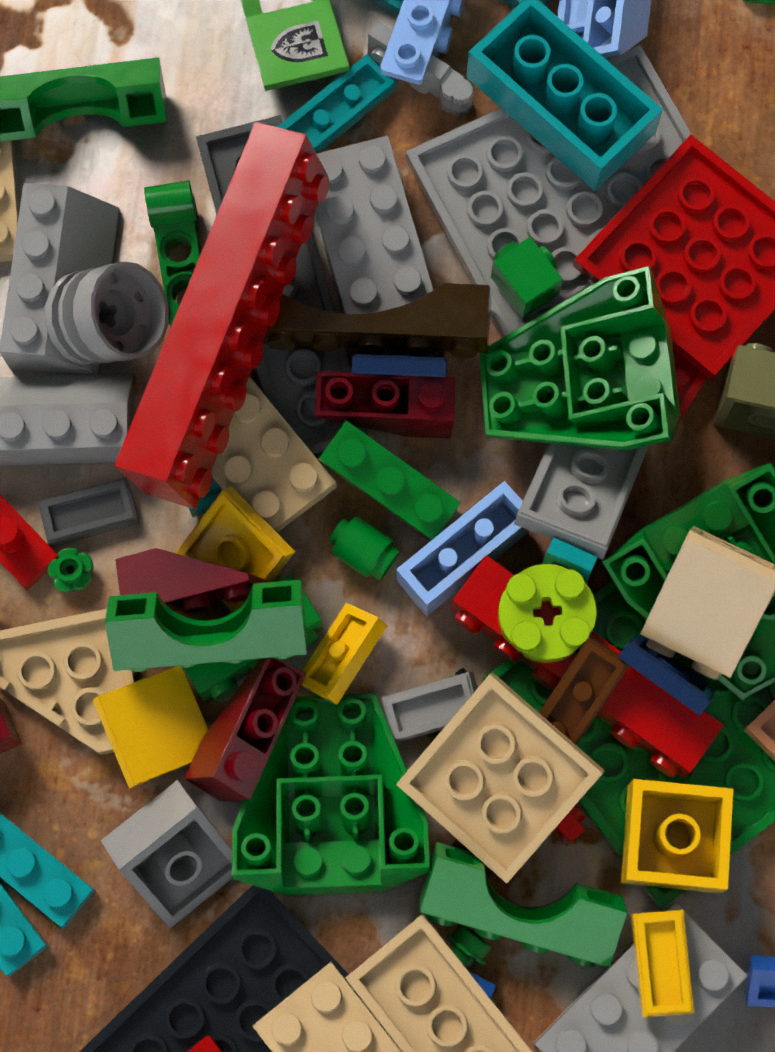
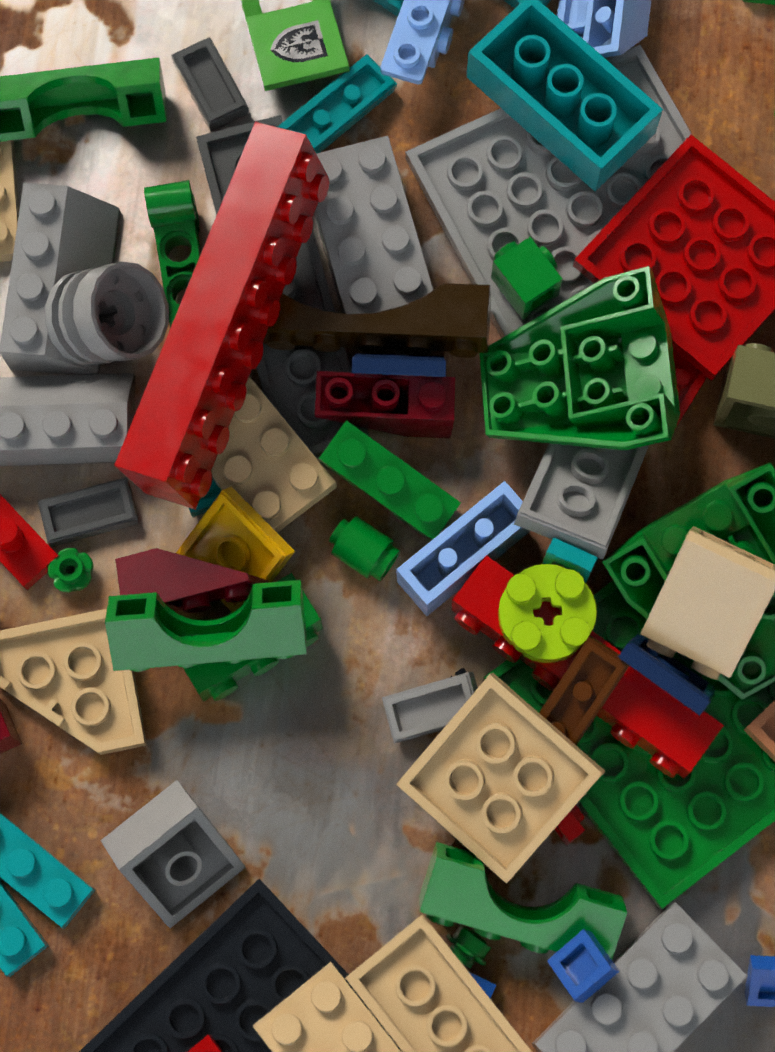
yellow tile [93,666,208,789] -> none
dark red slope [184,657,306,802] -> none
green wedge [232,693,430,896] -> none
yellow plate [301,603,387,705] -> none
light grey hinge [368,21,474,117] -> none
yellow brick [621,779,733,893] -> none
yellow tile [631,910,694,1017] -> none
none -> dark grey tile [171,37,249,132]
none -> blue plate [547,929,620,1003]

